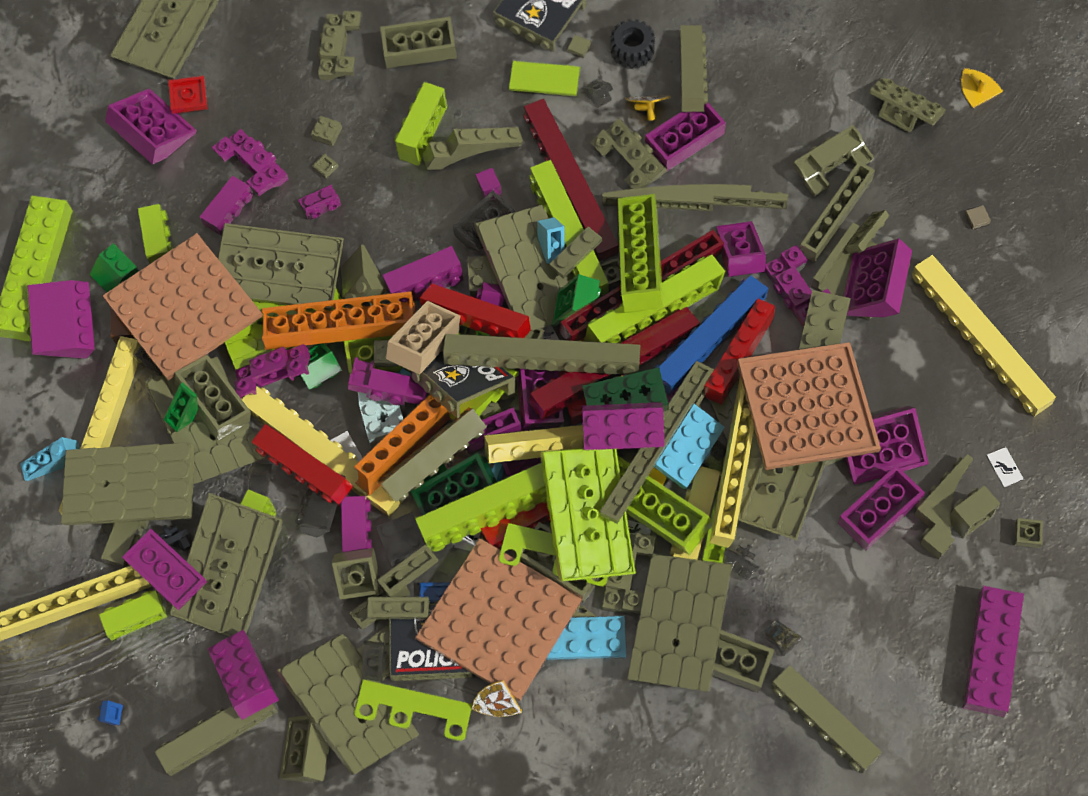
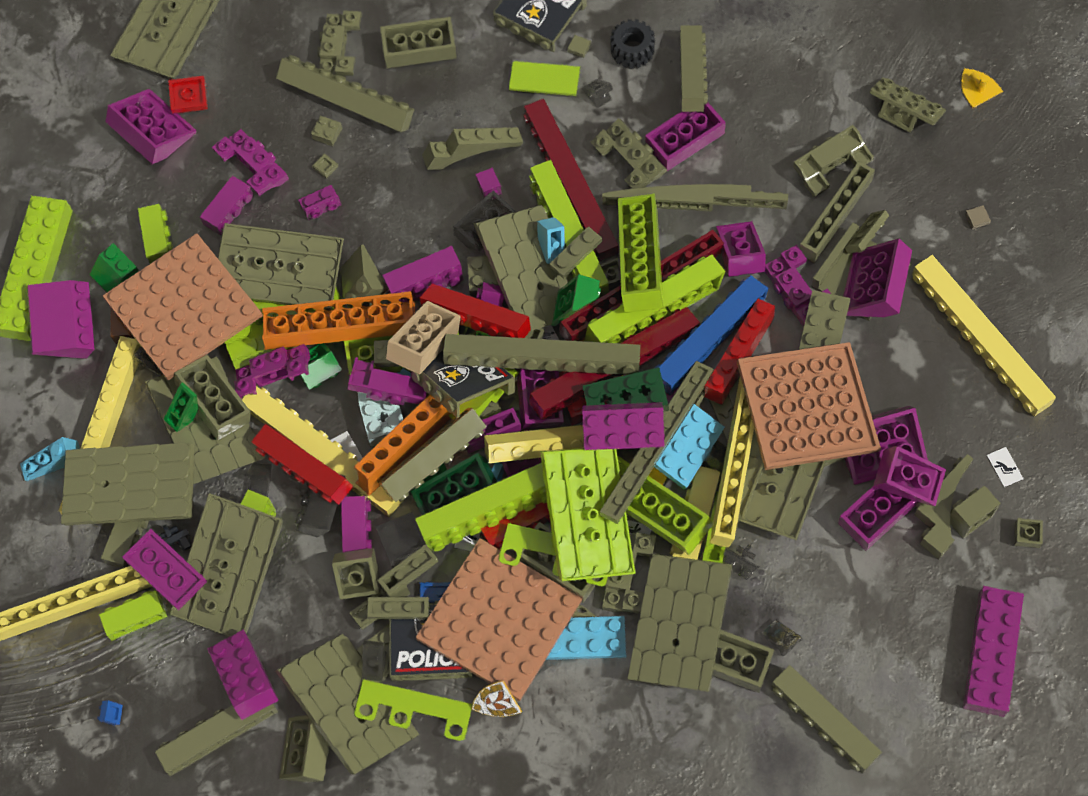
lime brick [394,82,447,166] -> none
yellow shield [626,96,670,120] -> none
none -> olive brick [276,55,414,132]
none -> magenta slope [874,446,946,506]

